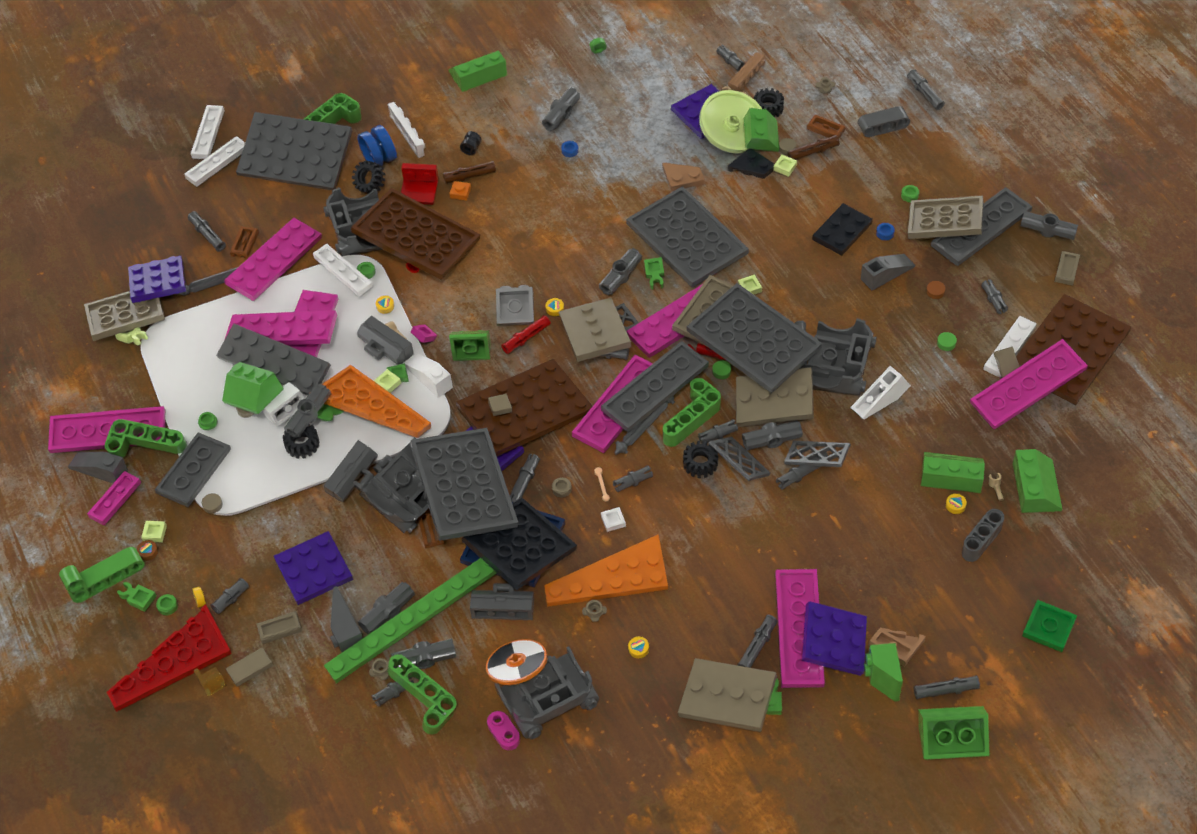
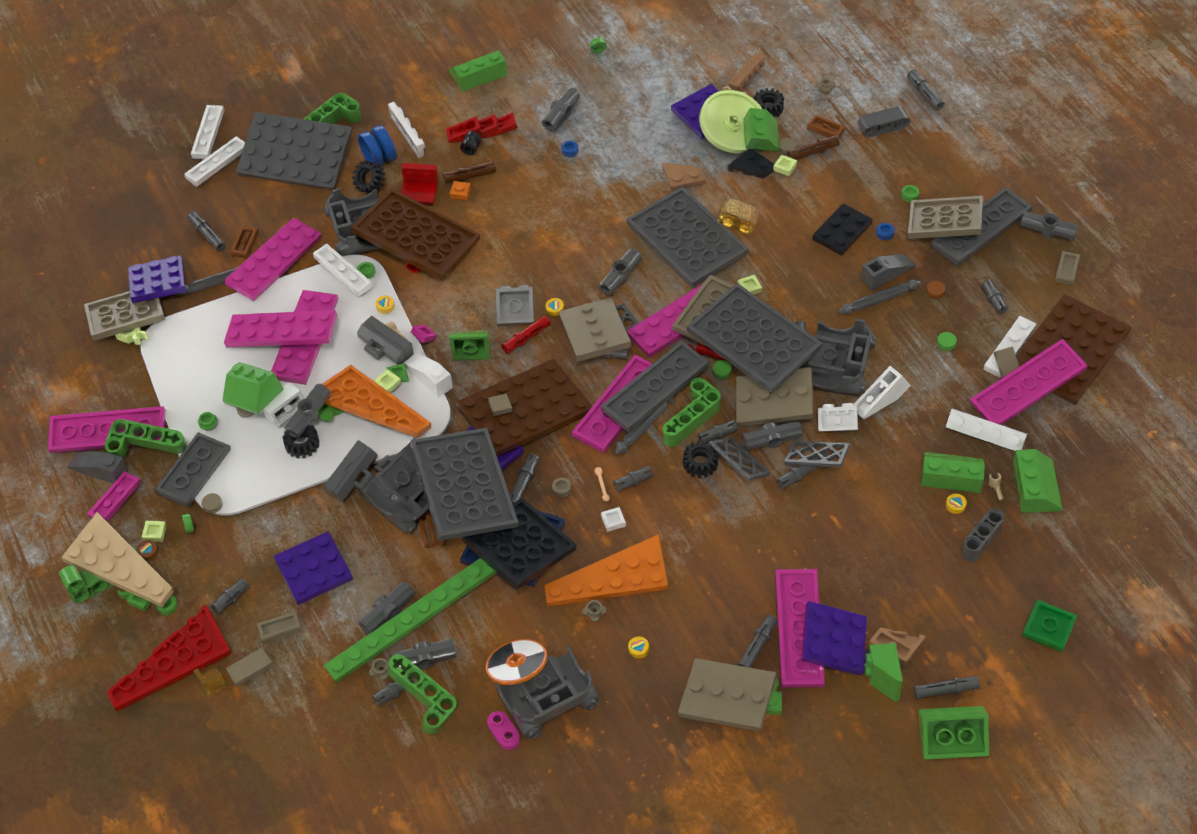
yellow tile [192,587,206,608] -> none
dark grey plate [216,324,331,395] -> none
dark grey slope [330,586,363,653] -> none
dark grey piece [470,583,534,620] -> none
bright green plate [644,257,664,289] -> none
dark grey pin [716,45,746,71] -> none
none -> tan wing [61,512,174,607]
none -> bright green tile [181,513,194,534]
none -> red slope [446,112,518,143]
none -> clear yellow brick [717,196,760,235]
none -> white bracket [818,403,858,432]
none -> dark grey wheel [838,279,921,315]
none -> white plate [946,409,1027,451]

